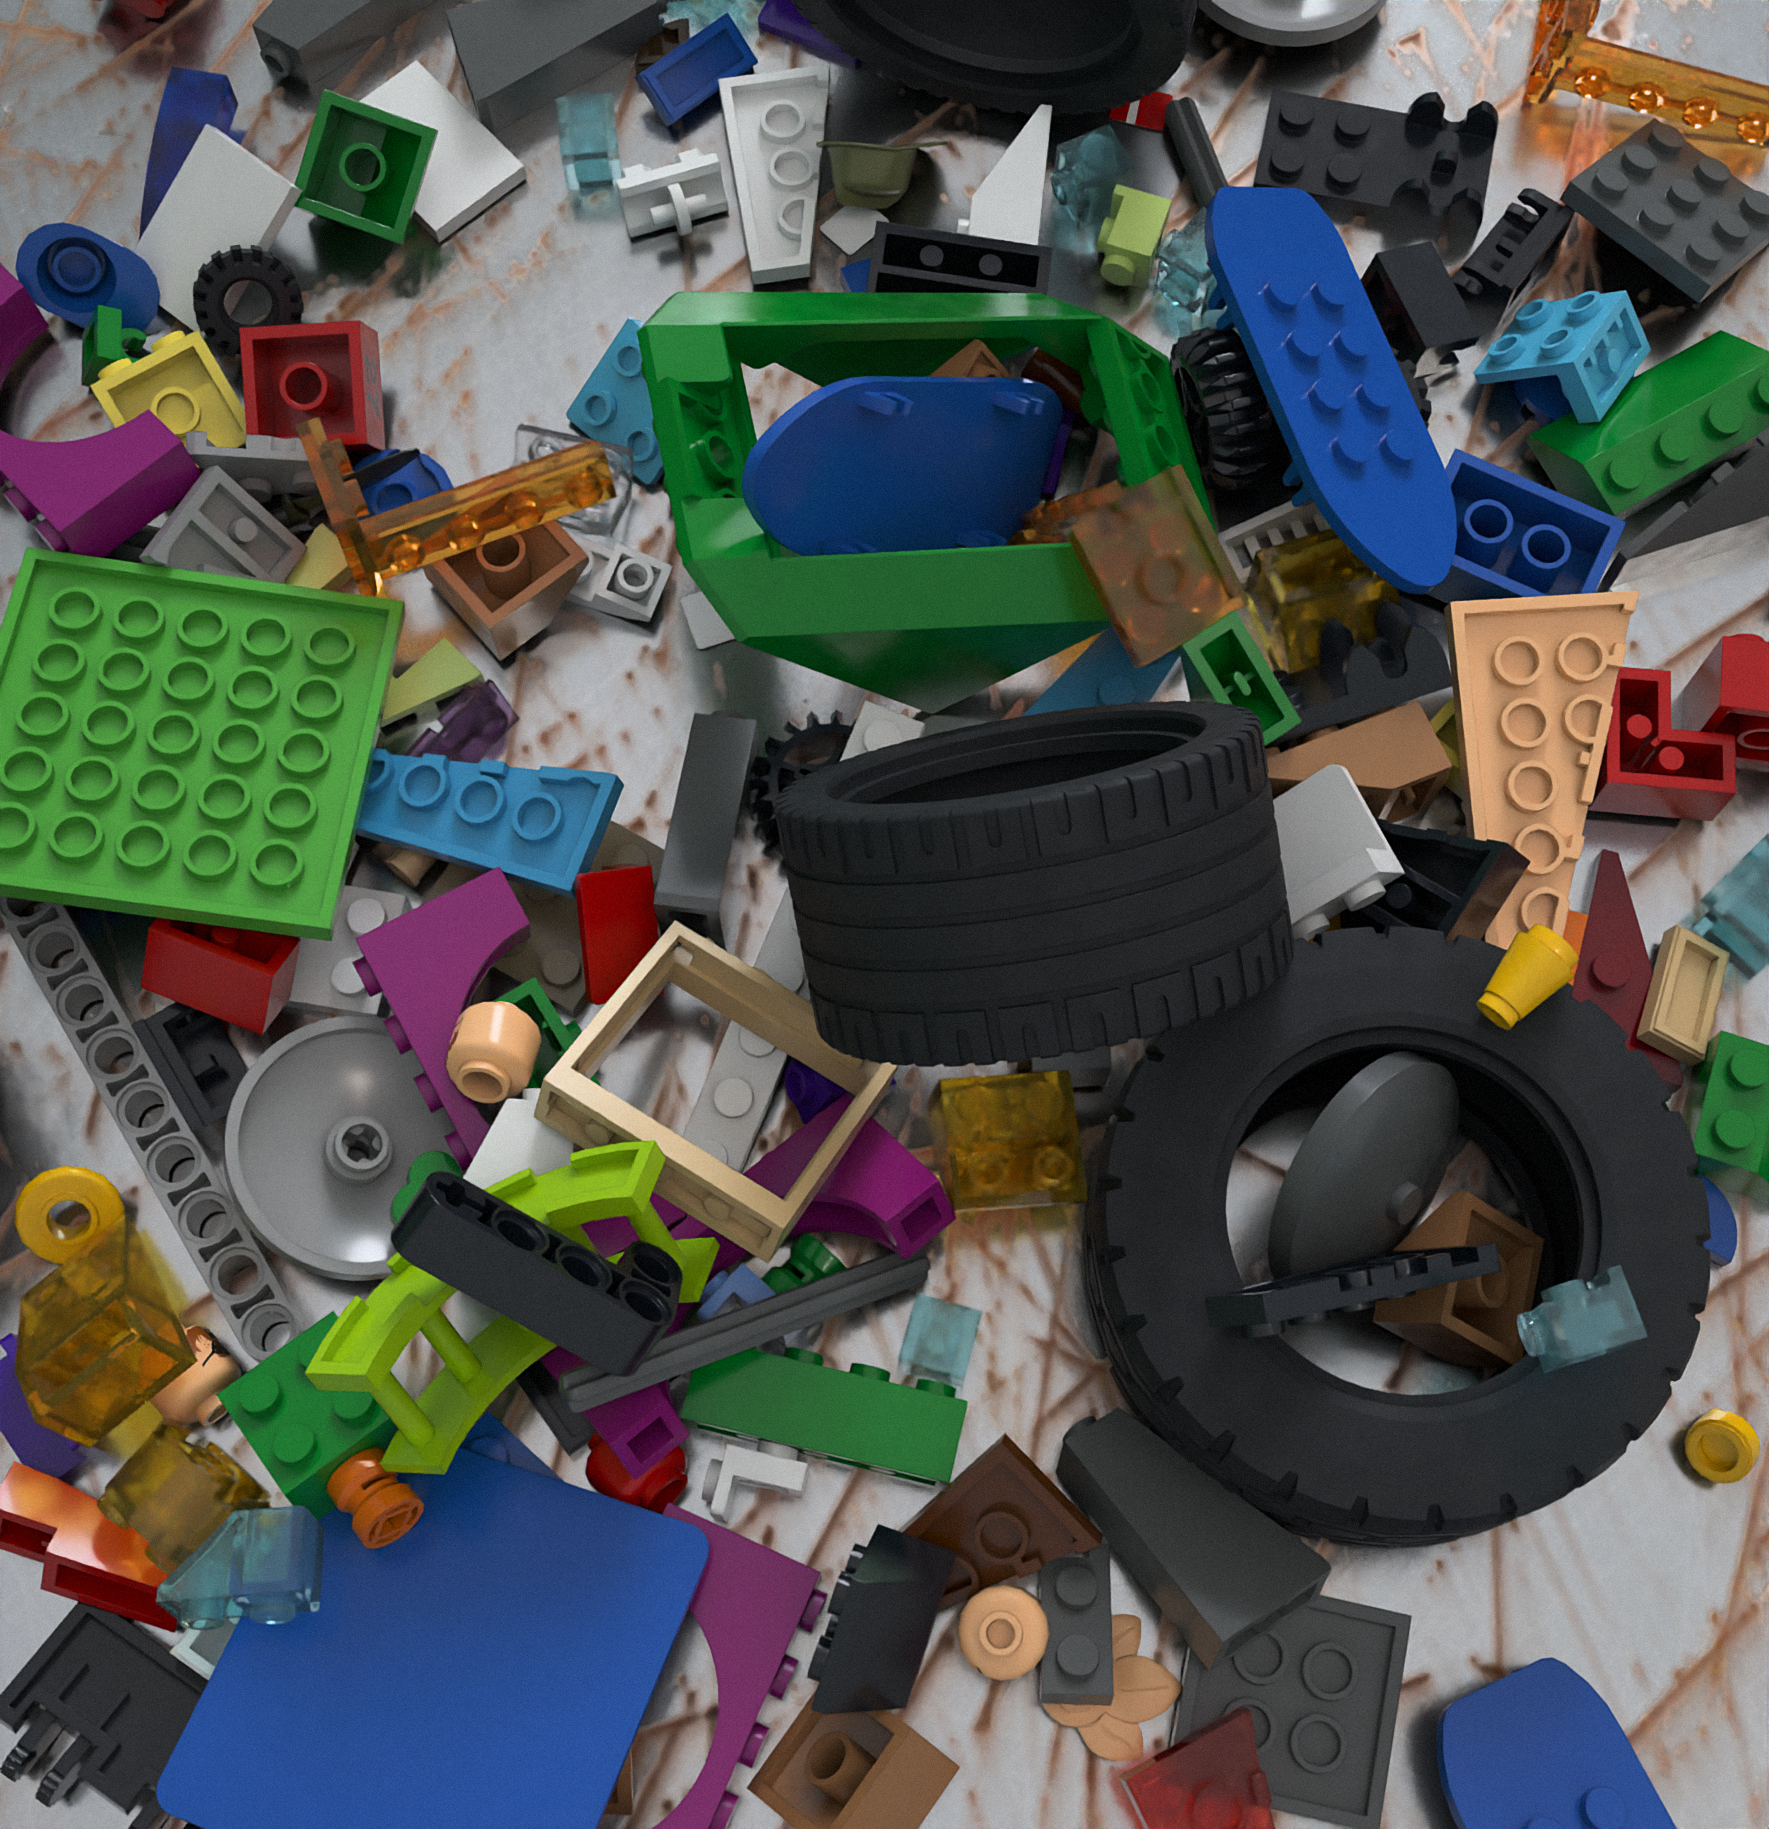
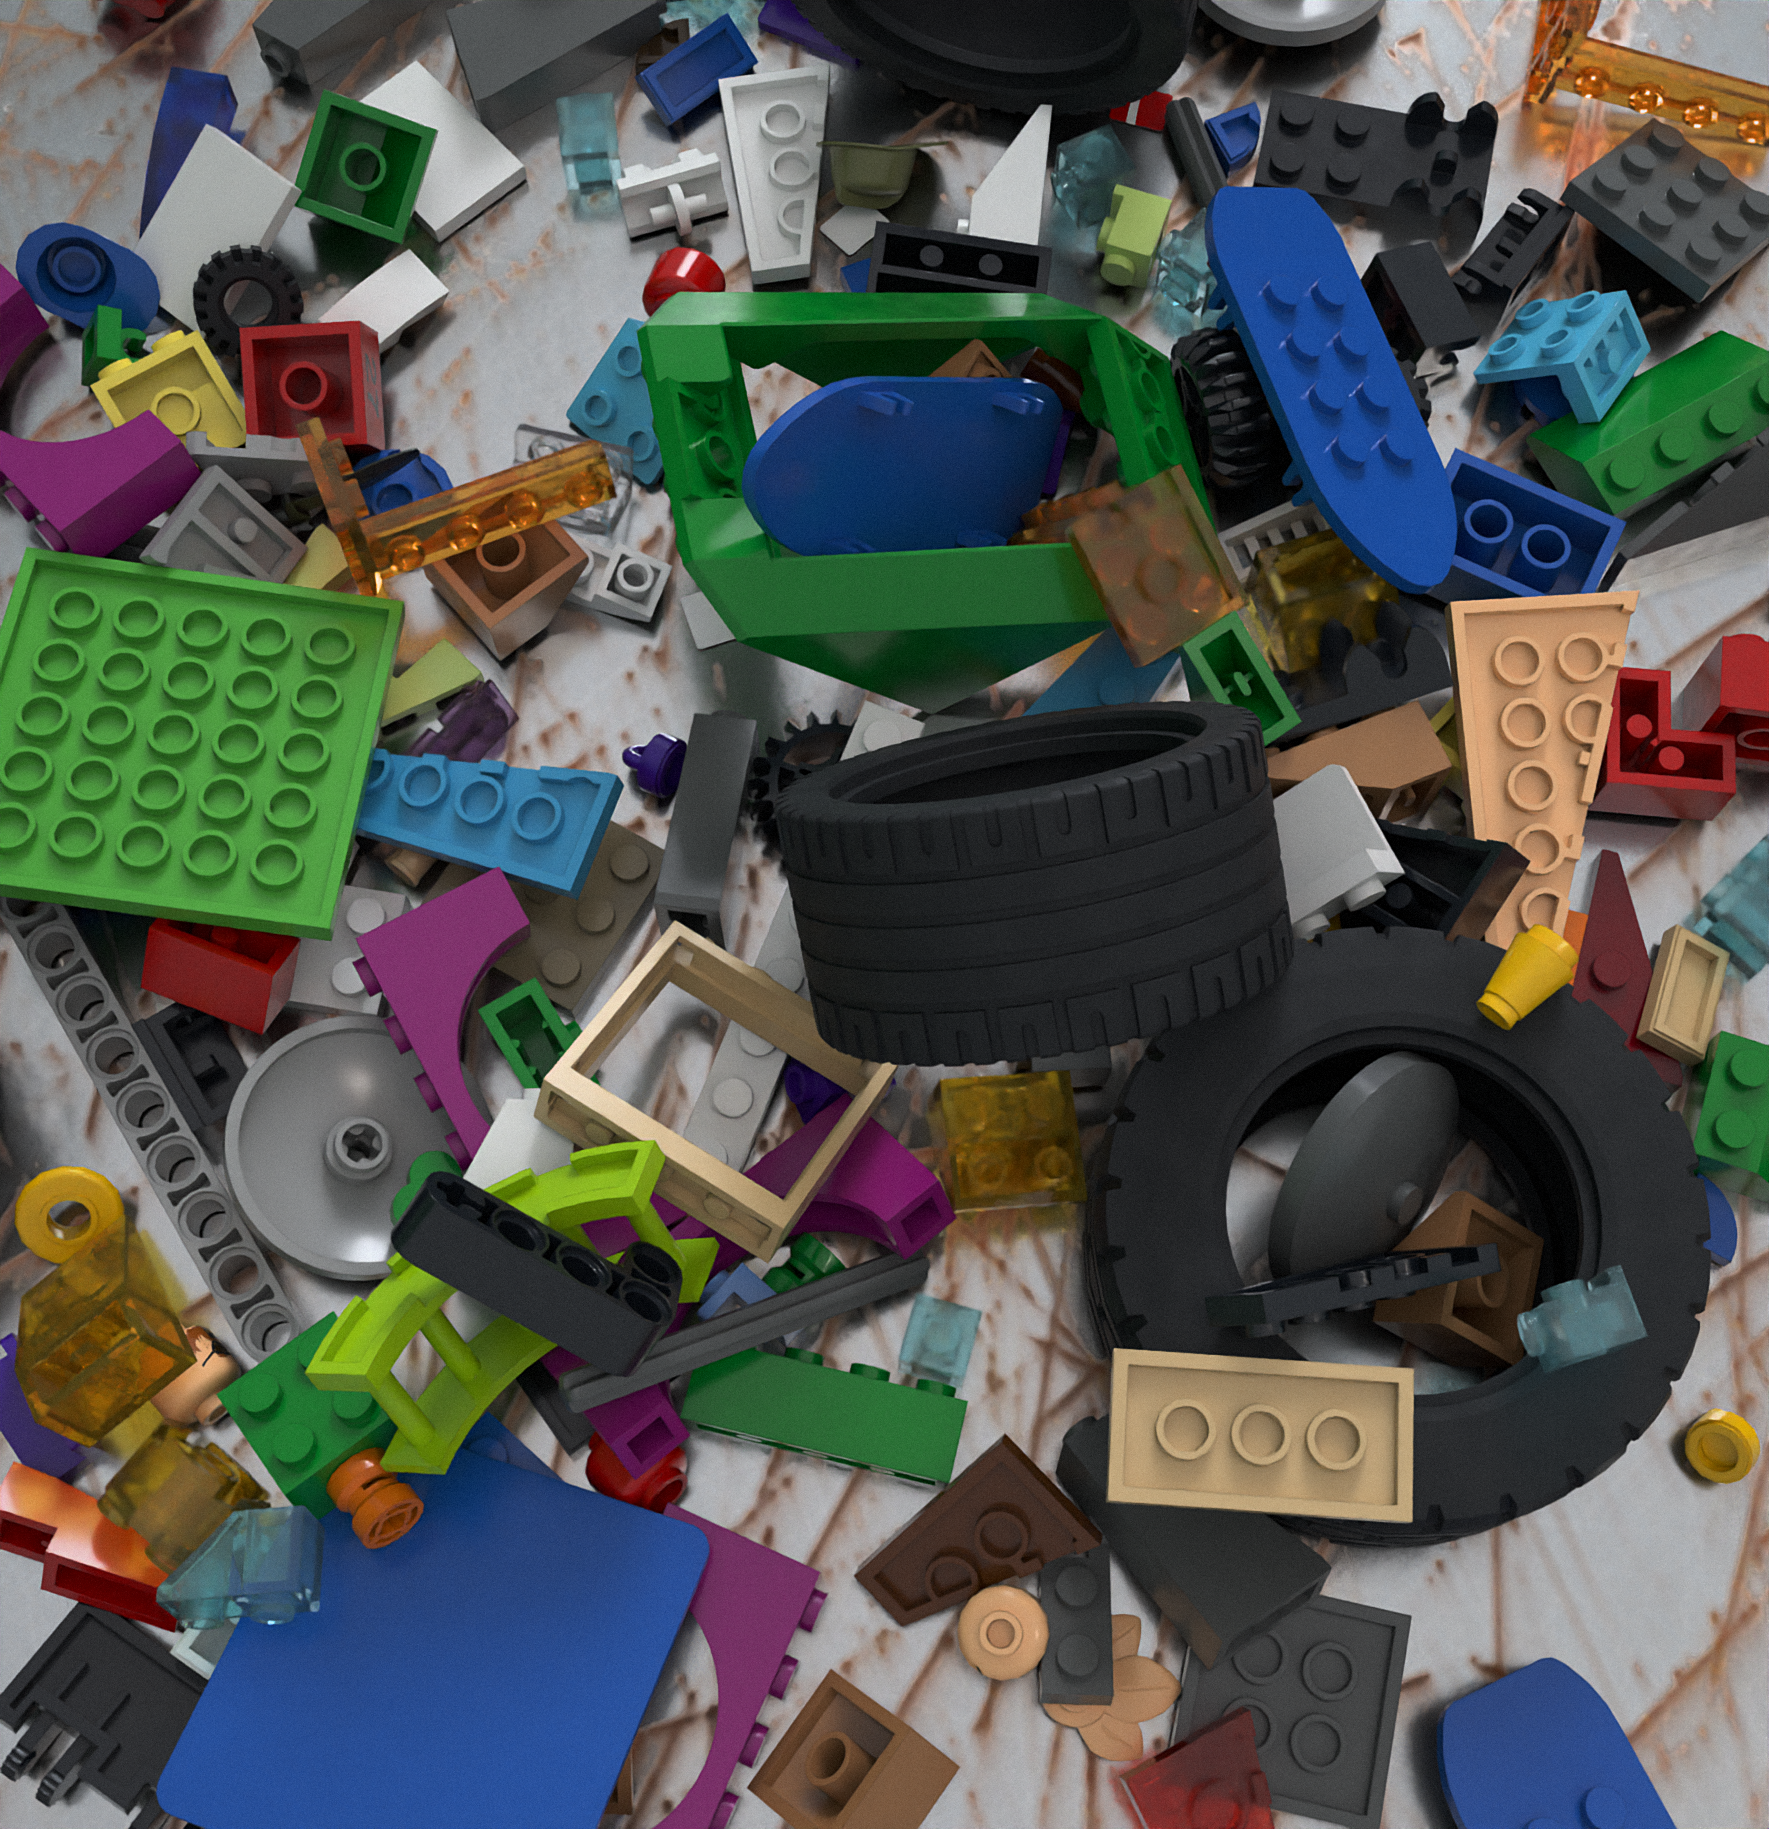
light nougat head [444,1001,542,1103] -> none
red panel [575,864,664,1005] -> none
white bracket [702,1441,810,1522] -> none
black slope [807,1524,957,1714] -> none
none -> white slope [317,249,450,354]
none -> dark purple tile [622,732,687,798]
none -> red head [642,247,726,317]
none -> tan plate [1106,1348,1414,1524]
none -> blue tile [1204,102,1261,176]

